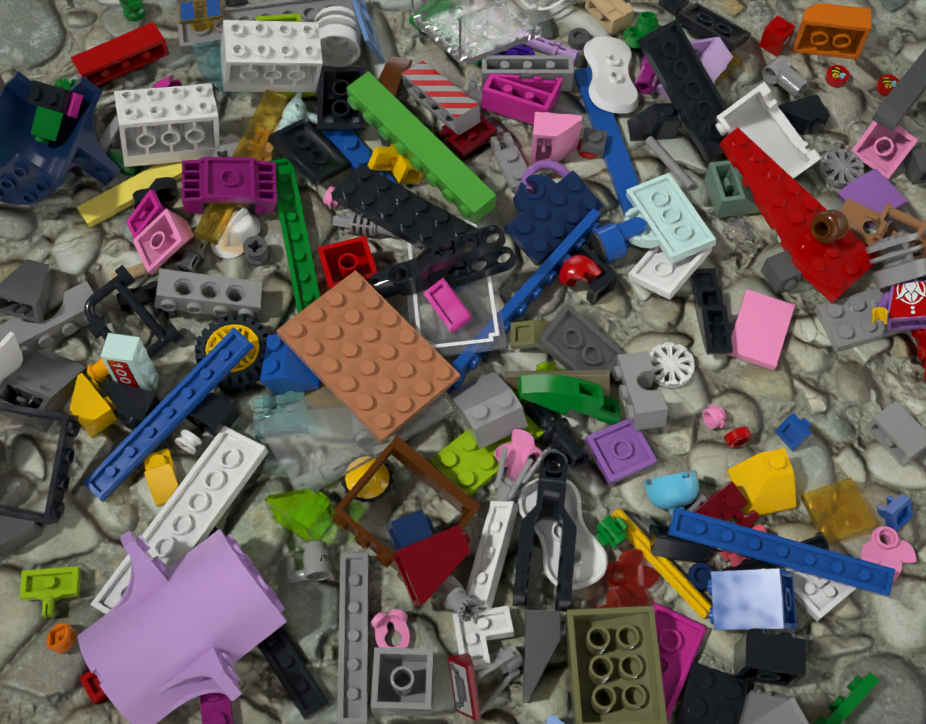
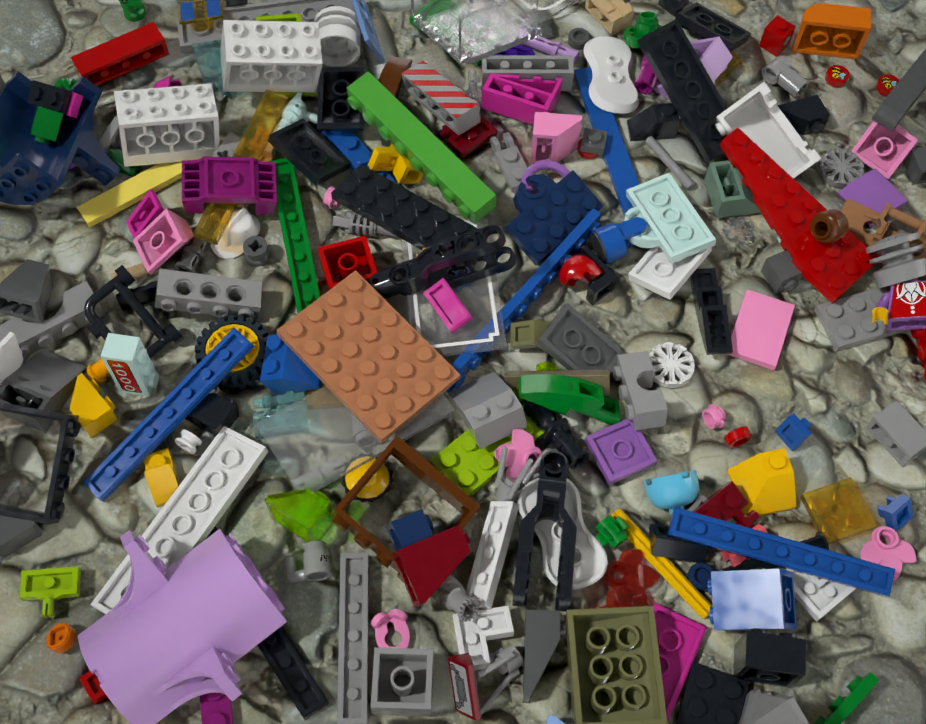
black slope [105,380,160,430] -> none
black piece [132,177,179,209] -> none

